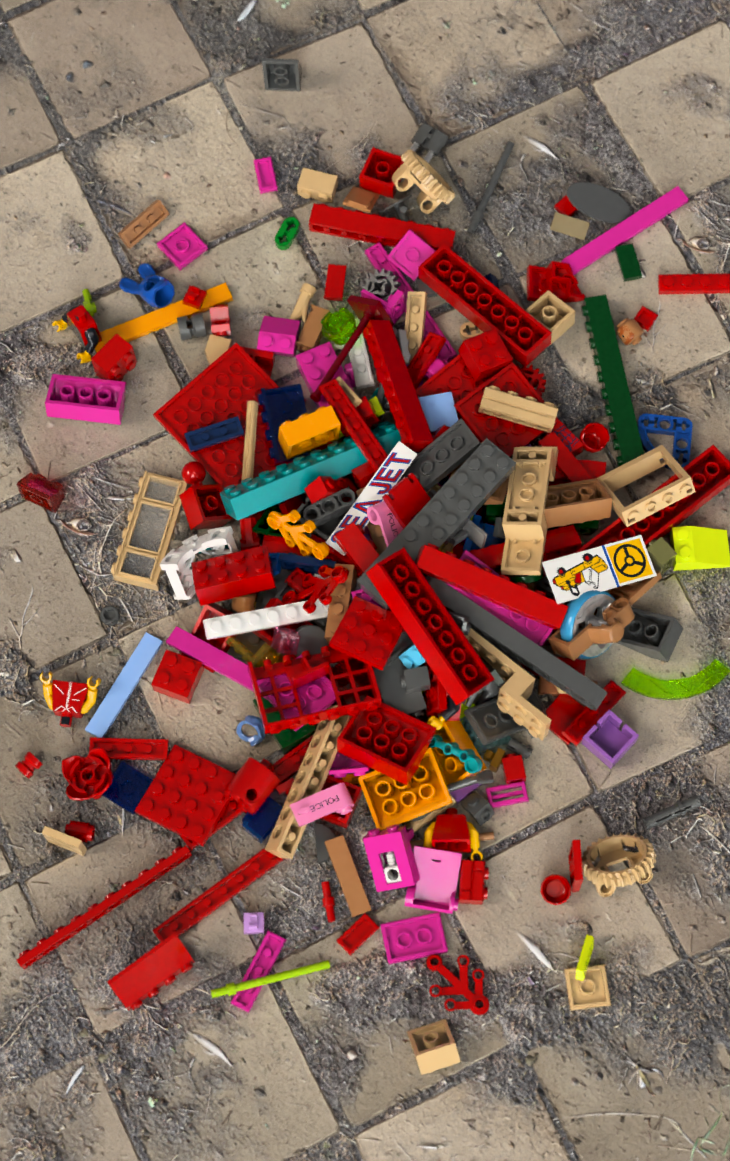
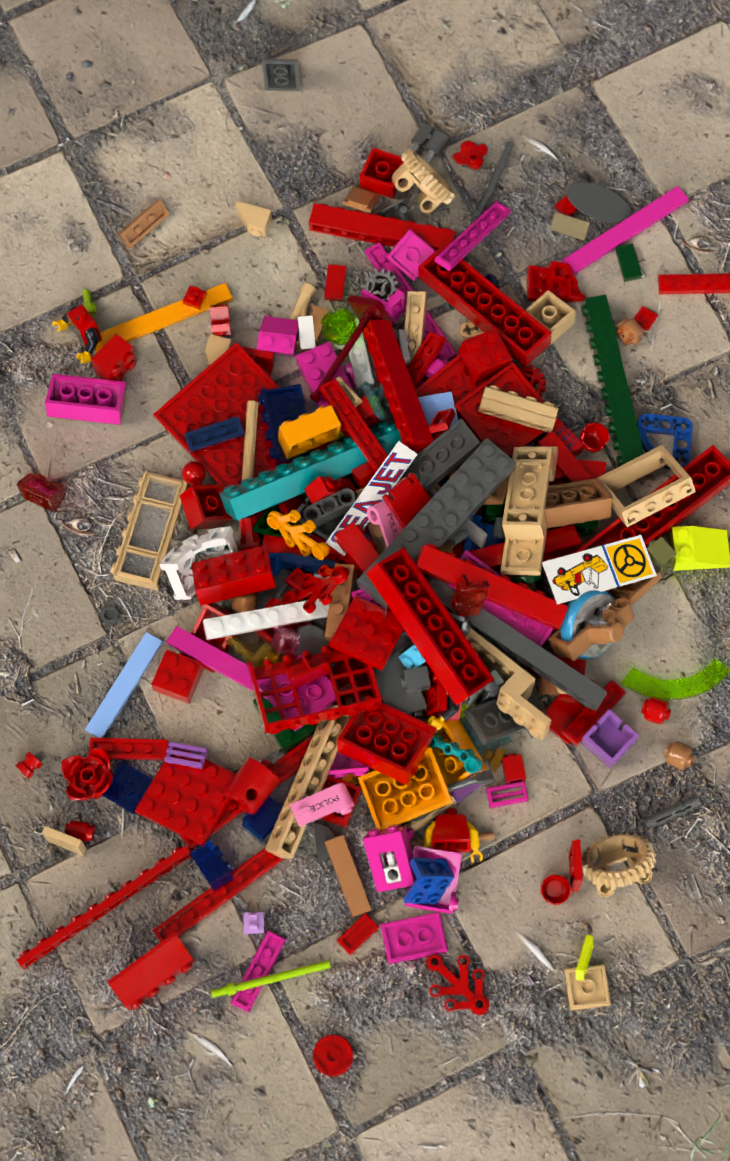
torso [40,671,101,727] -> none
blue piece [119,263,174,308] -> none
dark pink tile [156,222,208,270] -> none
dark grey wheel [177,313,207,341] -> none
medium blue piece [237,715,266,747] -> none
dark pink tile [253,157,278,194] -> none
green beam [275,217,300,250] -> none
red tile [275,777,294,796] -> none
tan brick [297,168,338,203] -> none
red bar [321,881,336,923] -> none
tan slope [407,1019,460,1075] -> none
red brick [459,860,489,905] -> none
dark grey bracket [460,791,495,826] -> none
dark grey pin [506,738,533,760] -> none
dark grey slope [617,607,683,662] -> none
none -> medium lavender tile [164,742,208,769]
none -> clear blue brick [190,841,234,891]
none -> tan slope [236,201,272,237]
none -> white sticker [298,316,316,349]
none -> red tile [313,1035,353,1077]
none -> clear light blue tile [360,381,386,421]
none -> blue bracket [403,858,455,904]
none -> red tile [428,408,456,434]
none -> dark pink tile [435,201,511,271]
none -> clear red bracket [451,575,490,616]
none -> red plate [452,141,488,169]
none -> red head [641,696,672,725]
none -> medium nougat head [664,741,695,770]

